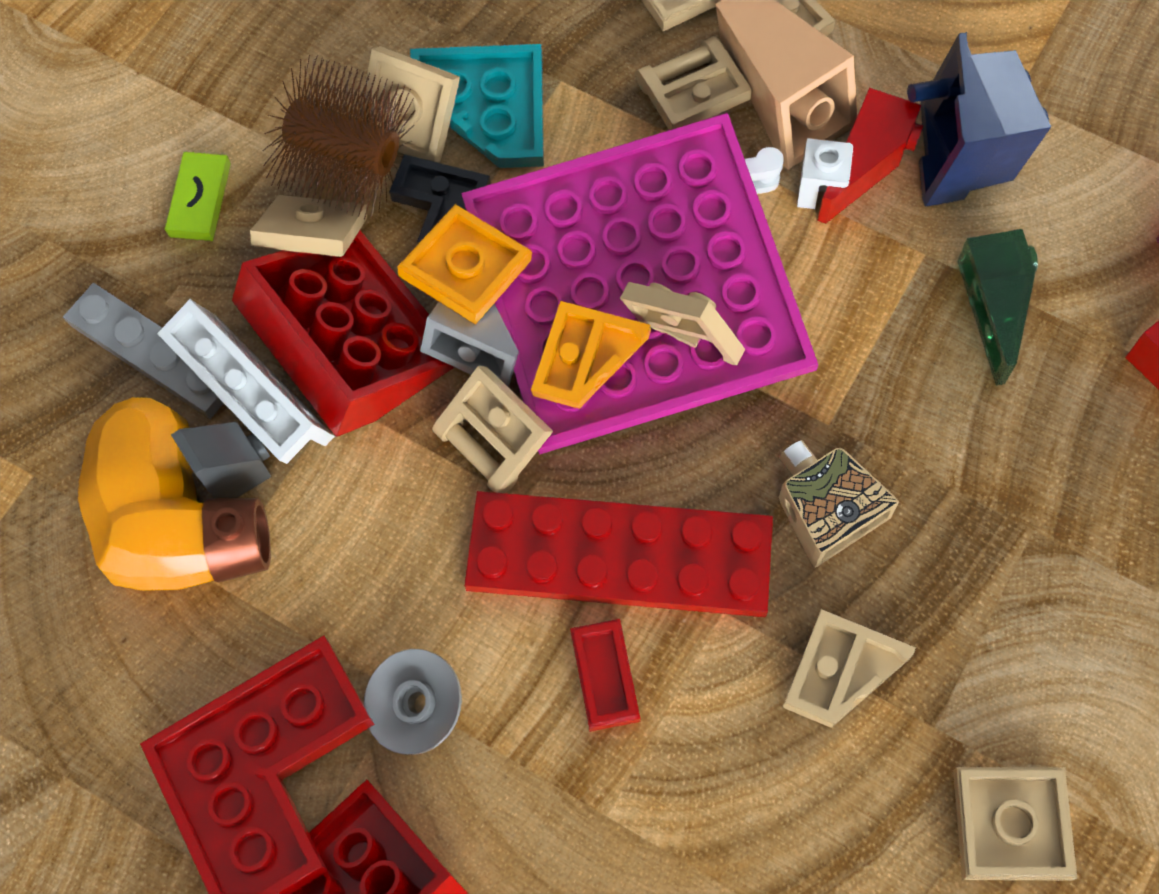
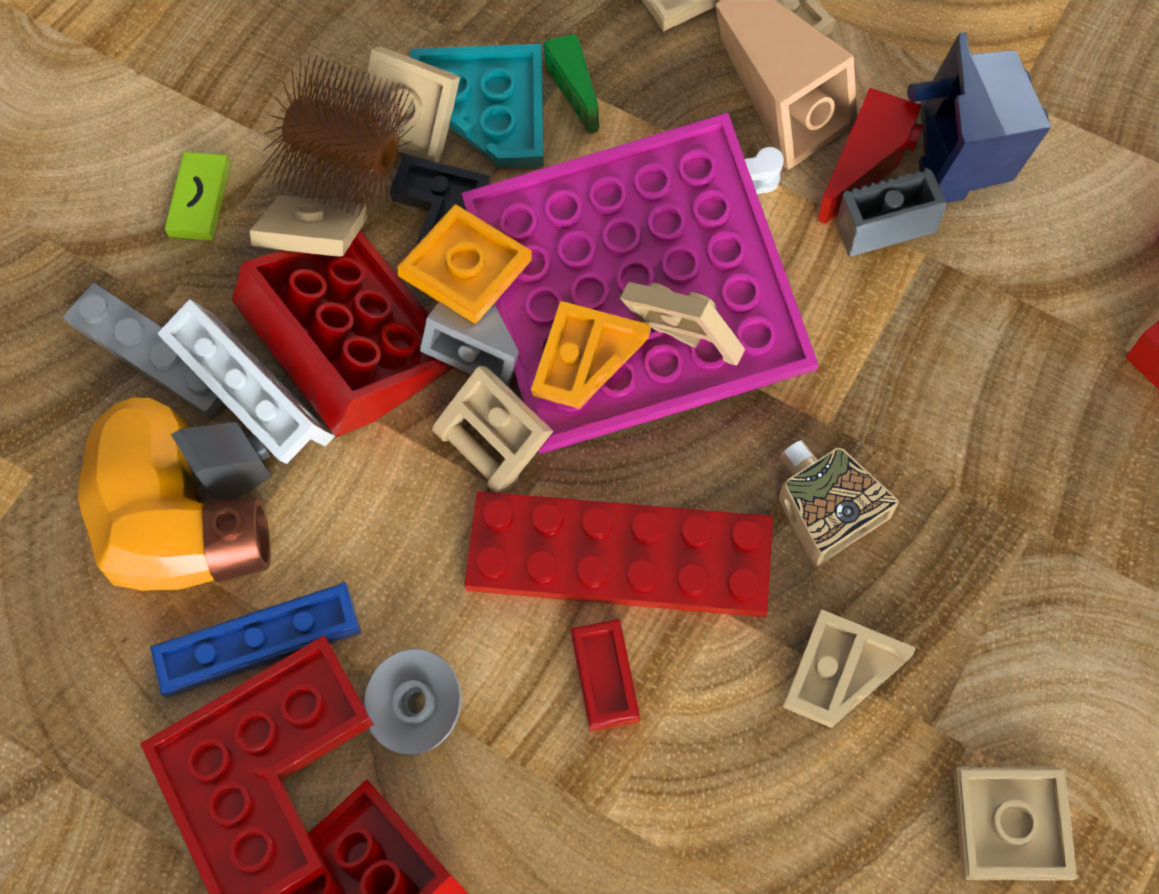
tan plate [635,36,752,130] -> none
white bracket [797,138,853,209] -> none
clear green slope [957,229,1038,386] -> none
none -> blue tile [150,583,362,698]
none -> green slope [543,34,599,134]
none -> dark grey brick [836,168,947,257]

